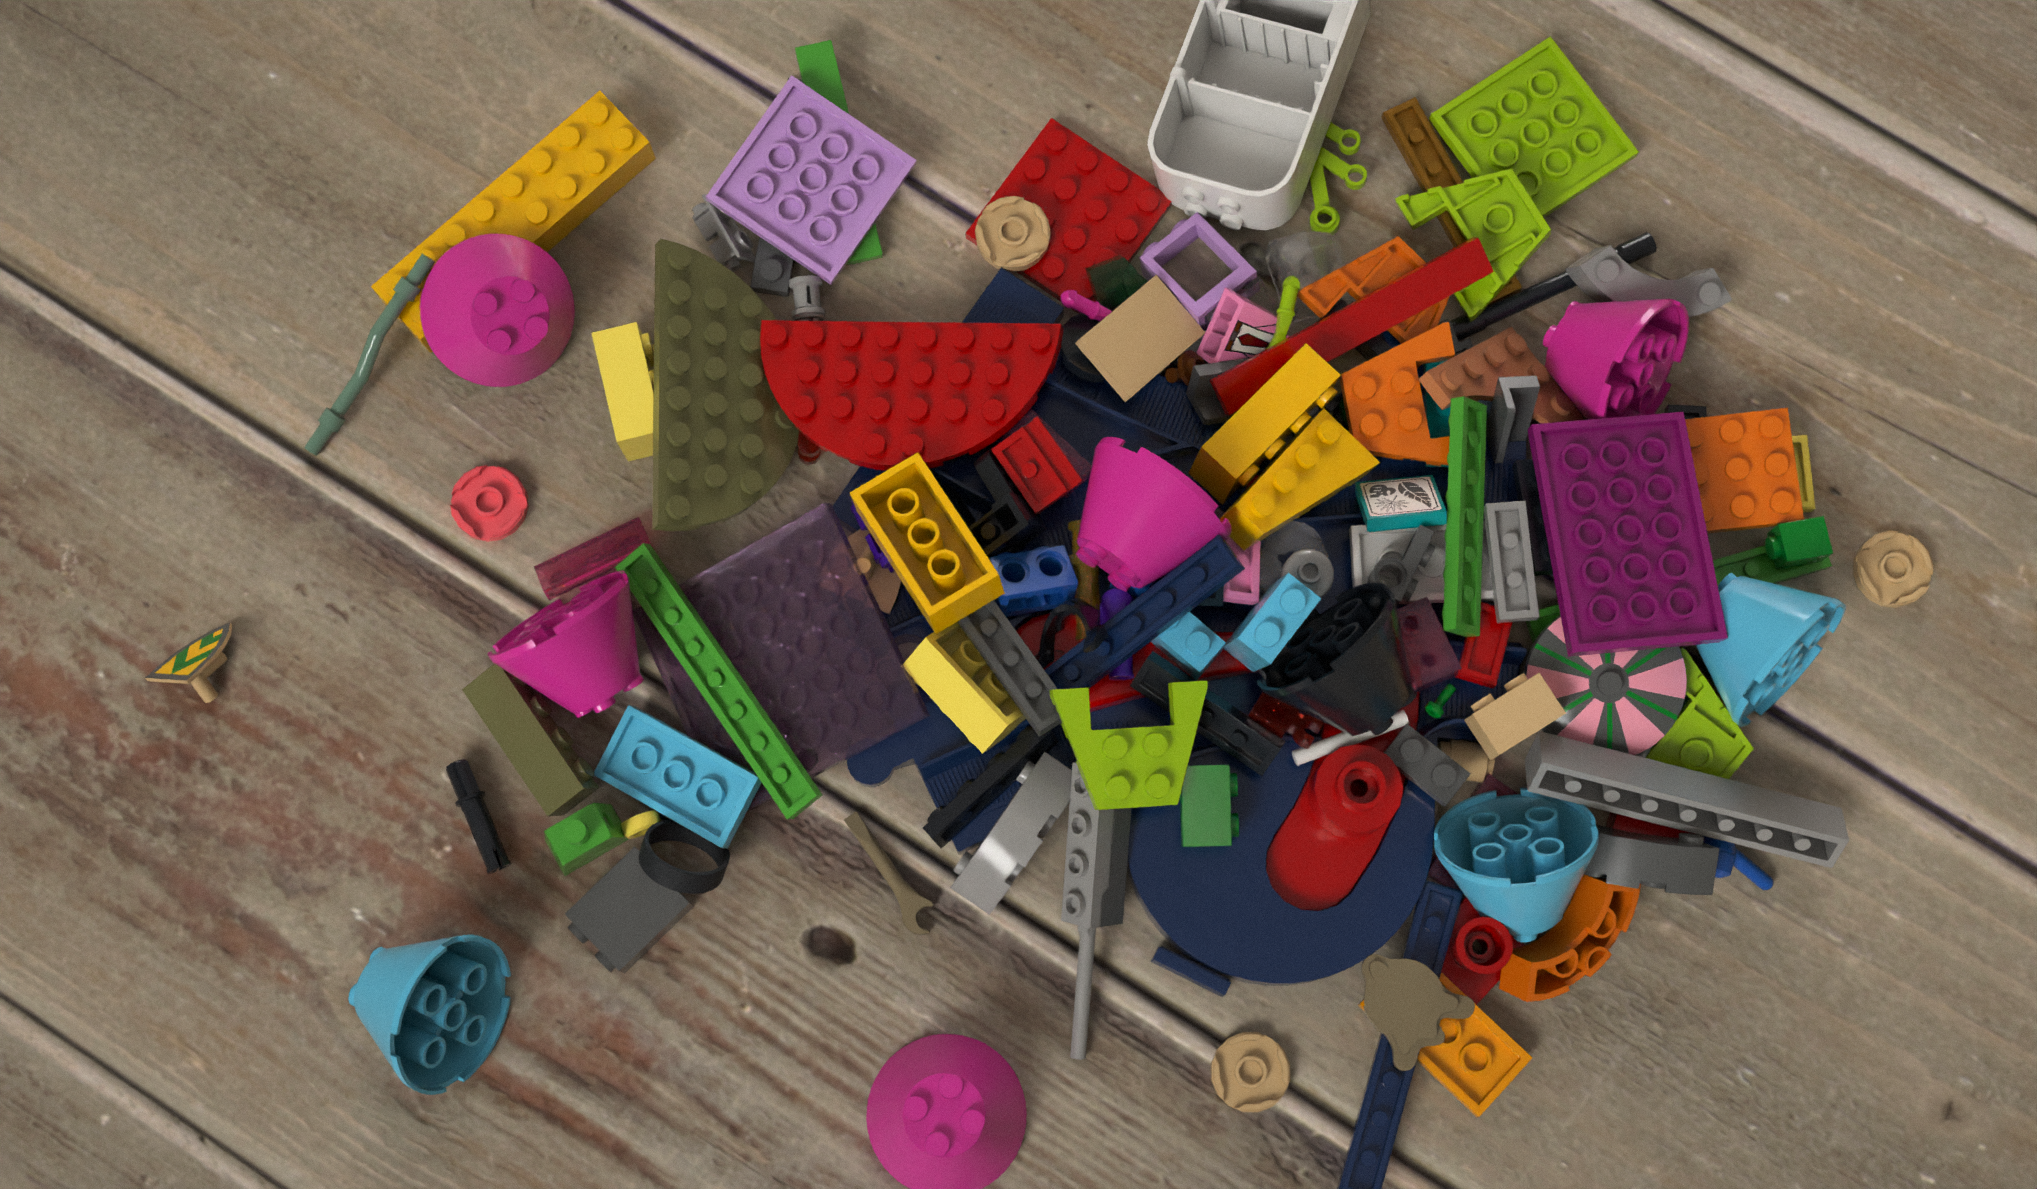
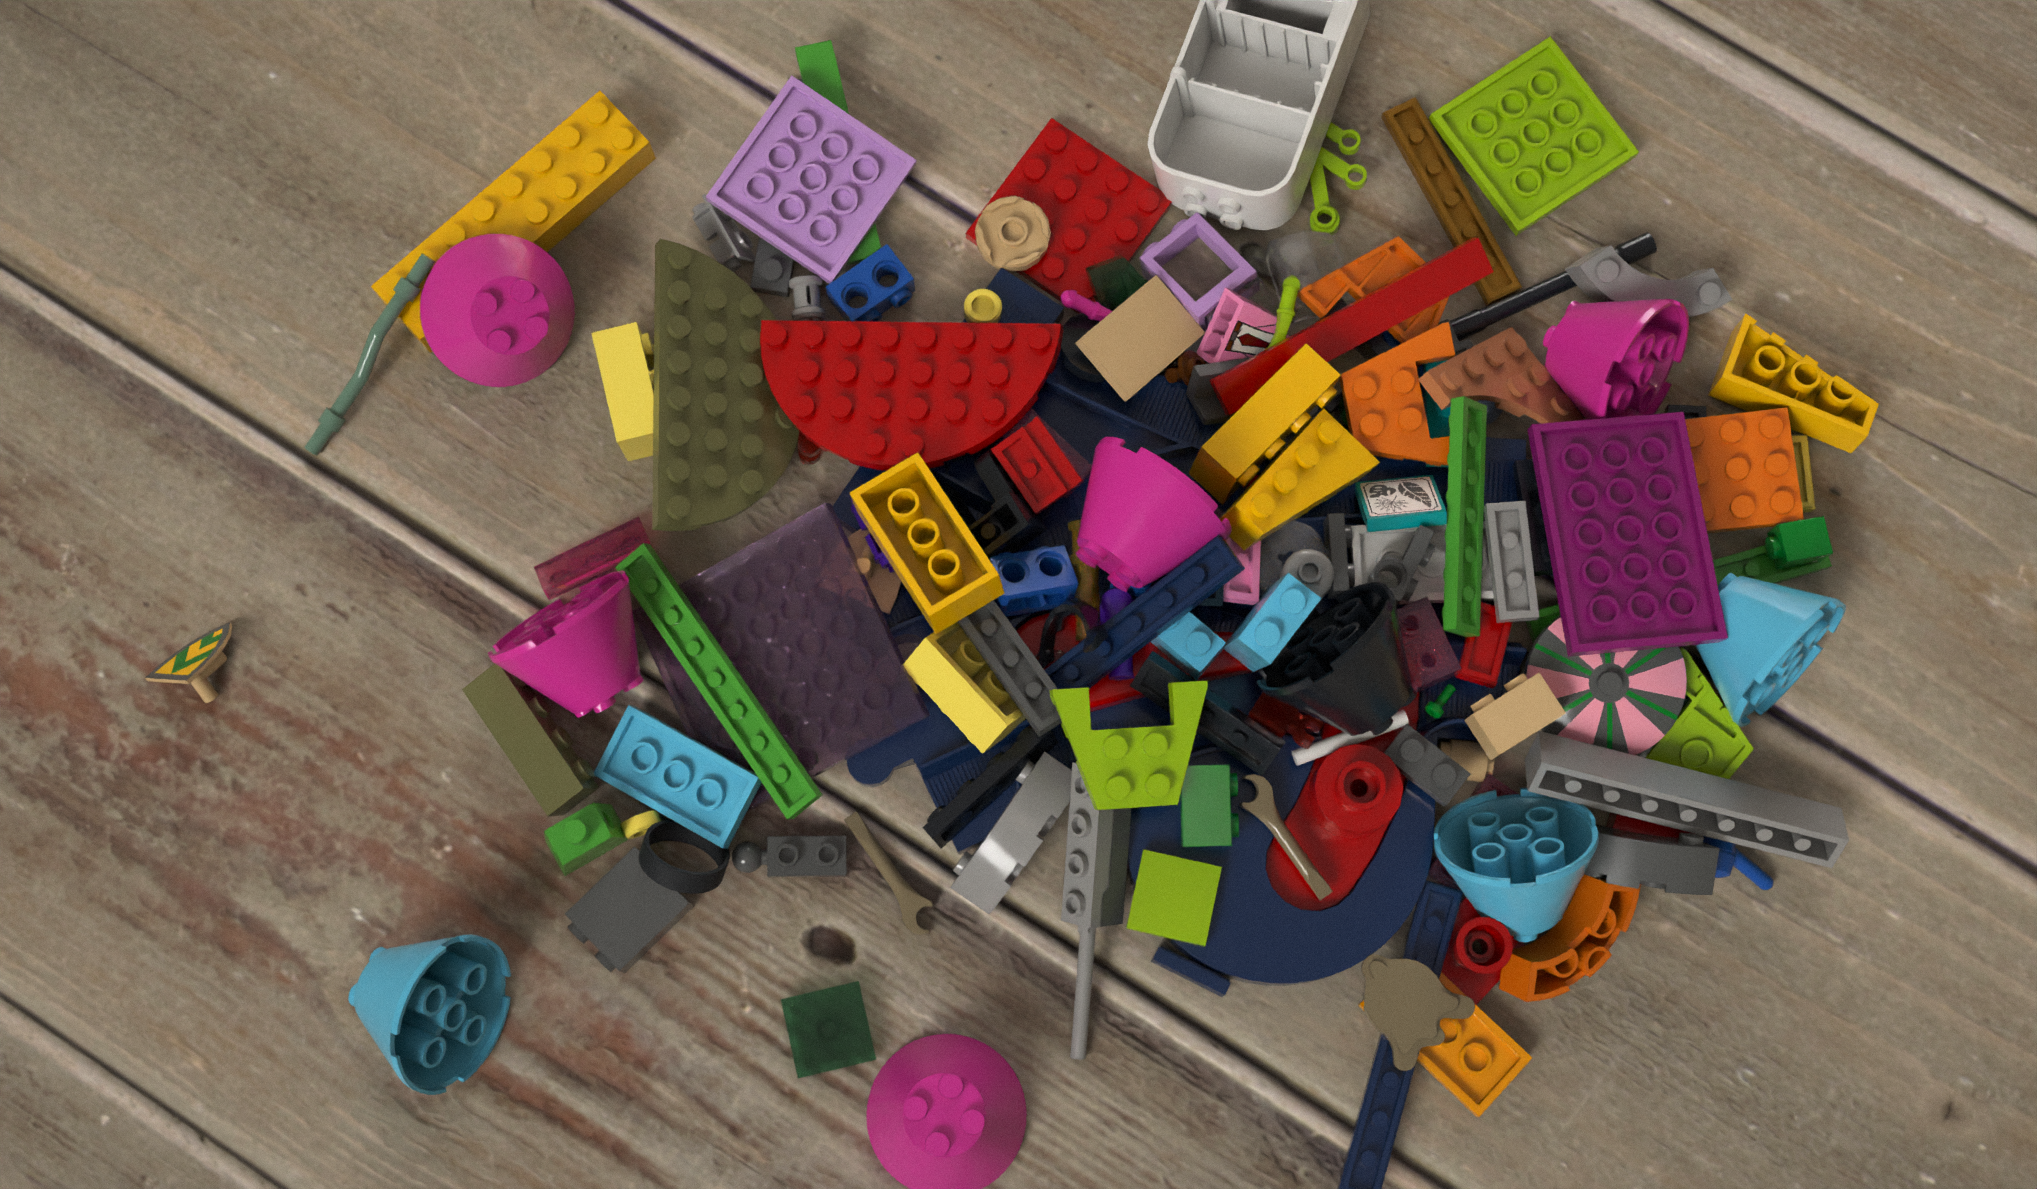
black axle [446,759,512,874] -> none
coral tile [450,465,529,542] -> none
tan tile [1211,1032,1290,1112] -> none
lime wing [1395,168,1551,322] -> none
dark grey panel [1486,376,1540,463] -> none
tan tile [1853,530,1933,608] -> none
none -> dark grey plate [732,836,847,877]
none -> clear green plate [781,981,877,1079]
none -> blue brick [826,244,915,322]
none -> light yellow tile [964,289,1002,323]
none -> lime tile [1126,849,1222,947]
none -> dark tan piece [1239,774,1333,900]
none -> dark grey plate [1323,513,1355,599]
none -> yellow wedge [1708,313,1879,453]

